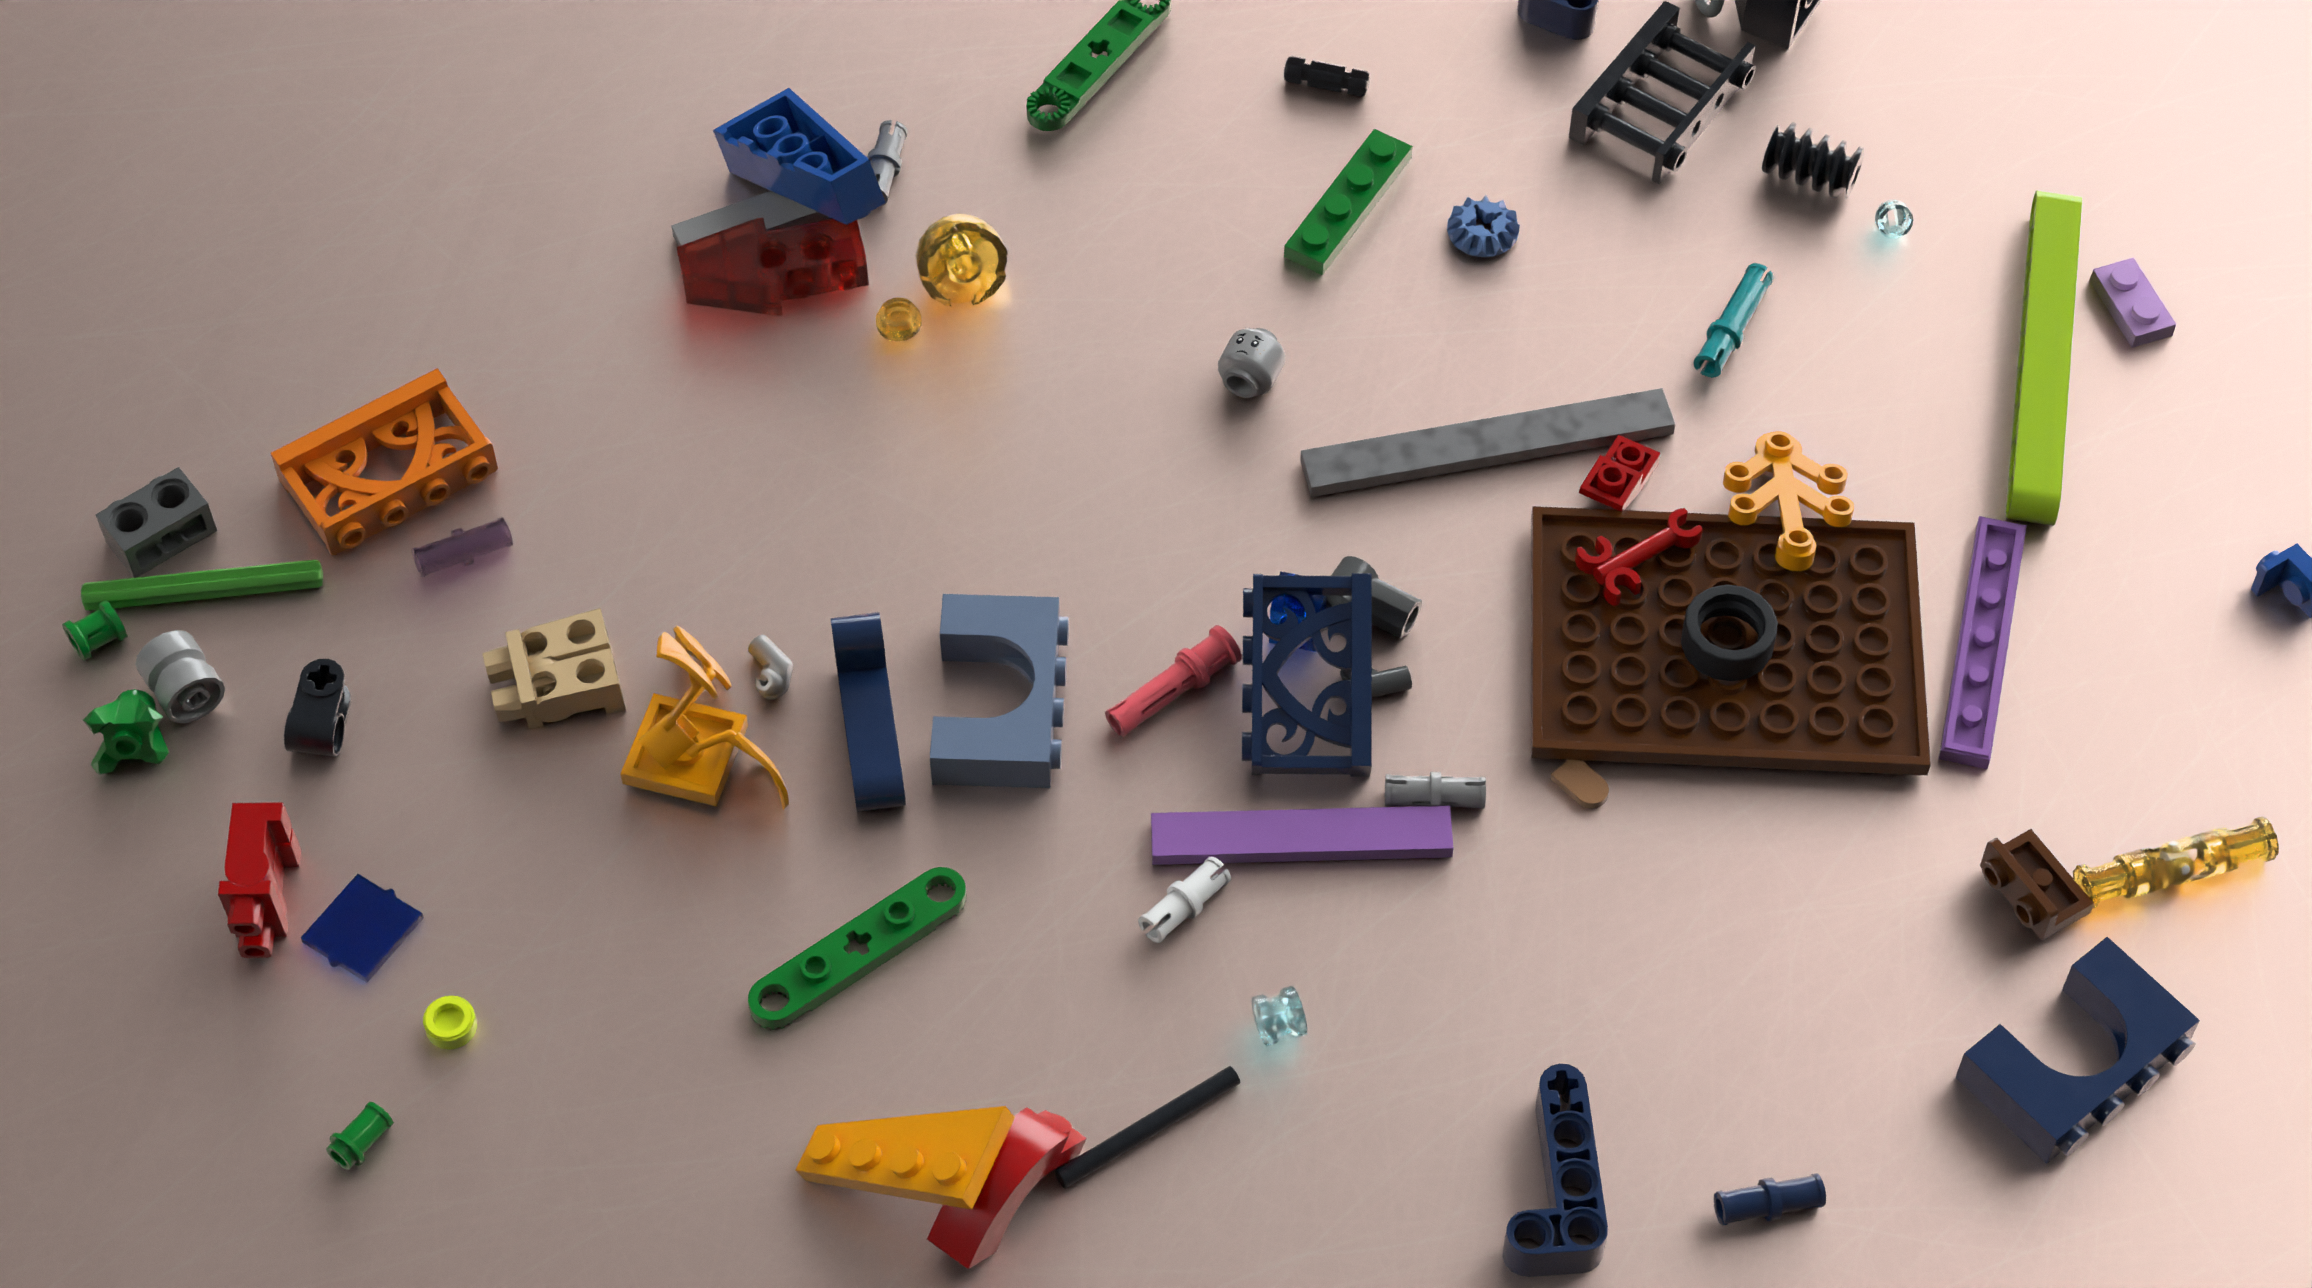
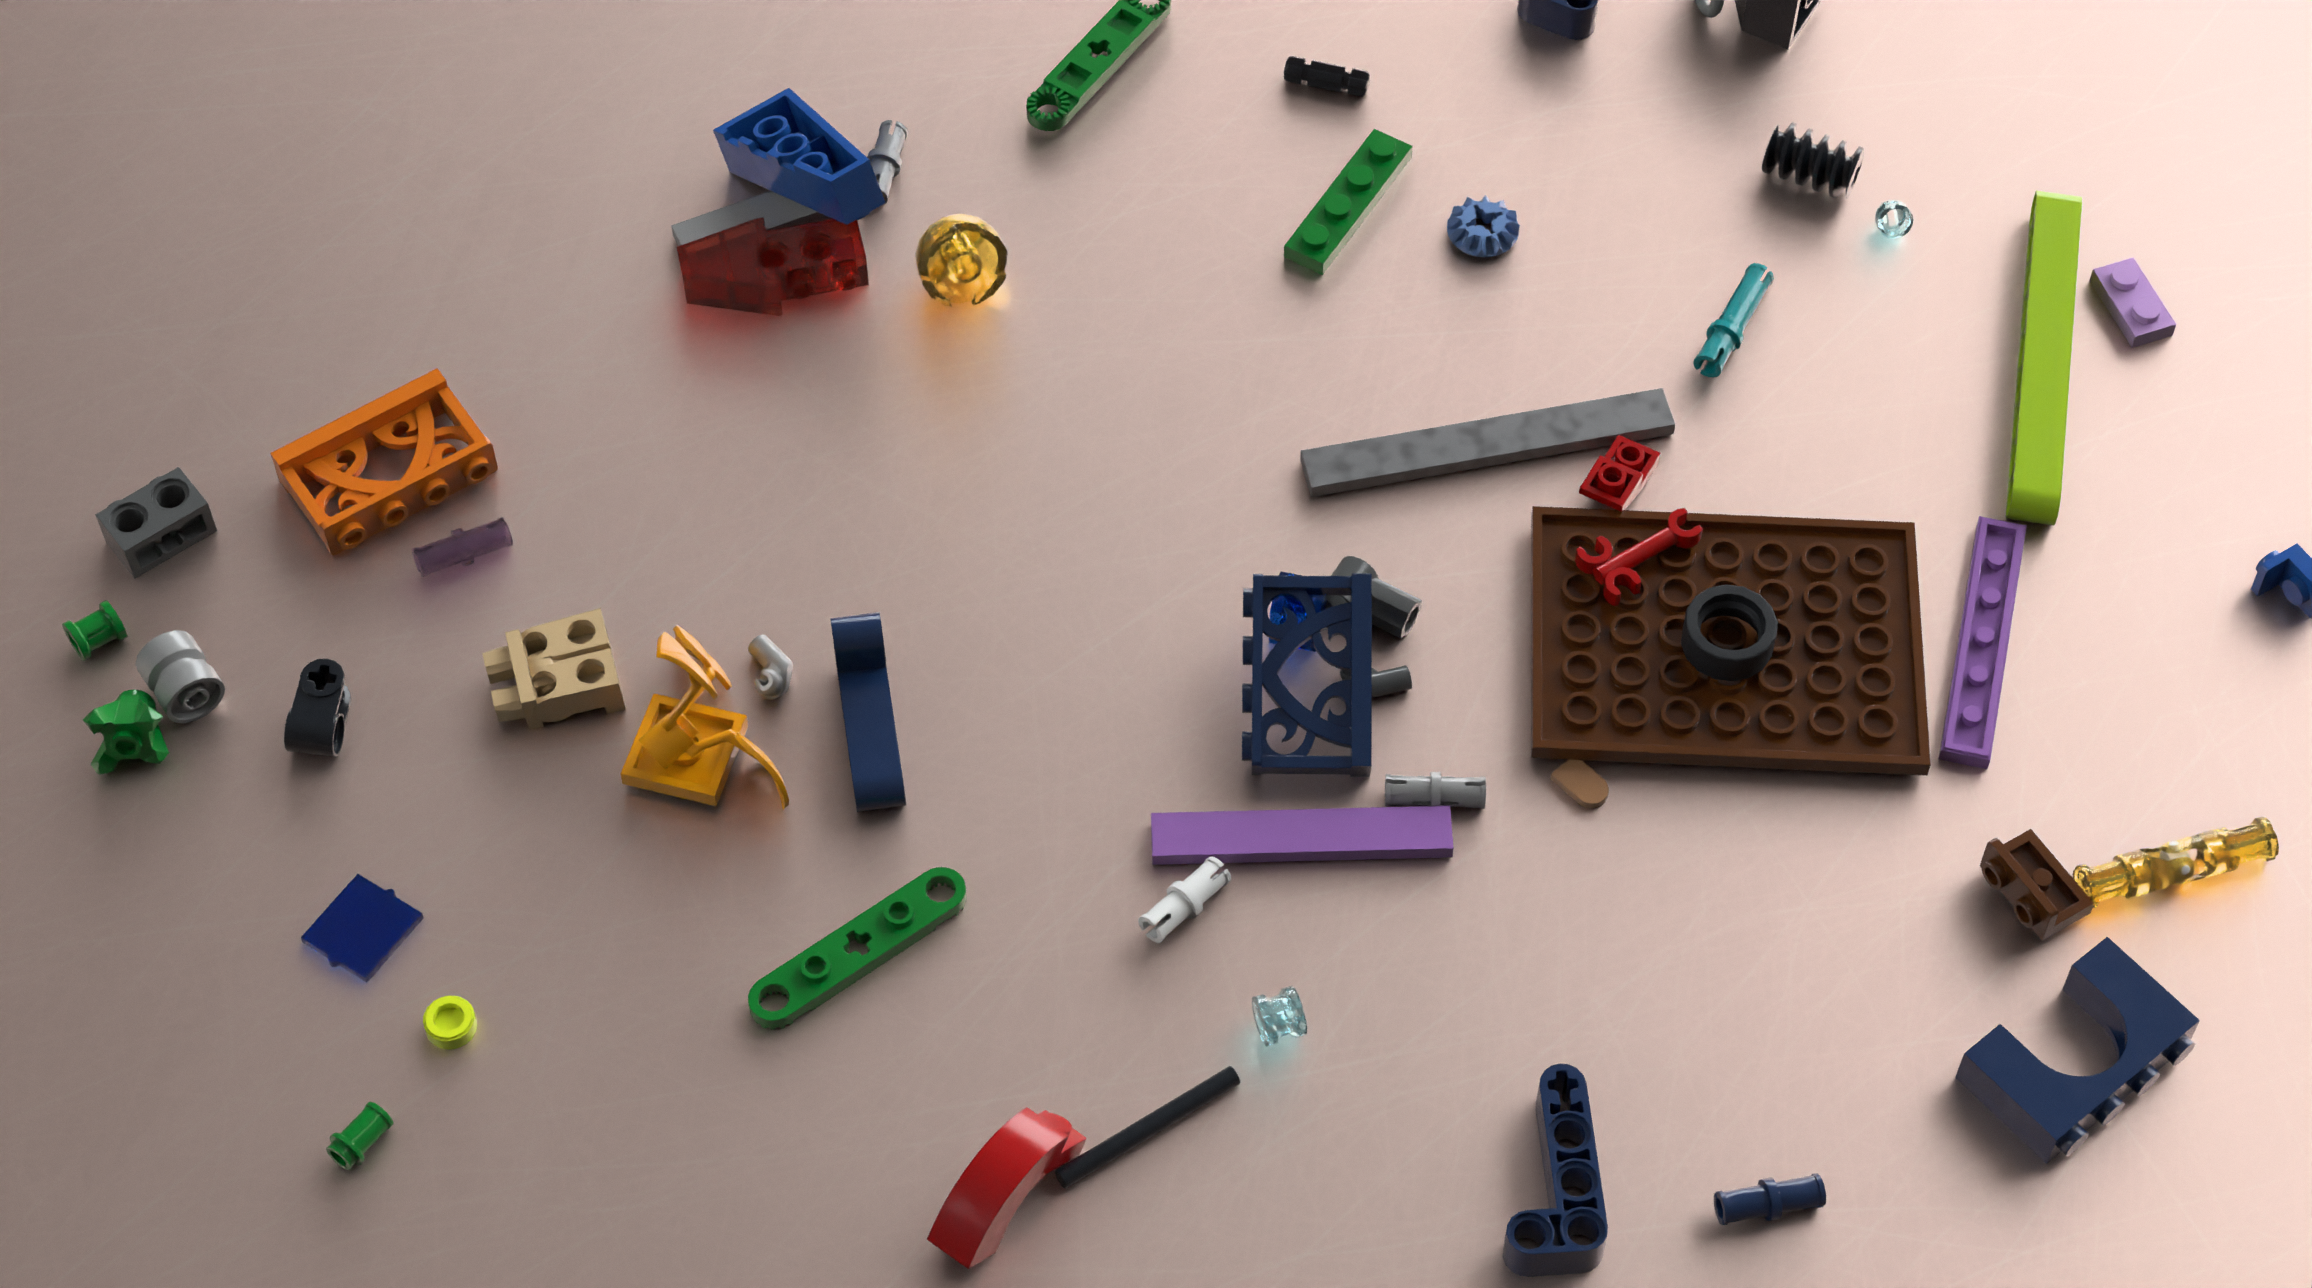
bright green axle [81,560,323,611] -> none
red hips [218,802,301,958] -> none
light orange wing [795,1106,1015,1210] -> none
clear yellow plate [876,297,922,341] -> none
sand blue arch [930,594,1069,788] -> none
coral pin [1105,625,1242,737] -> none
light grey head [1218,328,1285,398] -> none
black fence [1569,1,1756,184] -> none
light orange plant [1723,431,1854,571] -> none

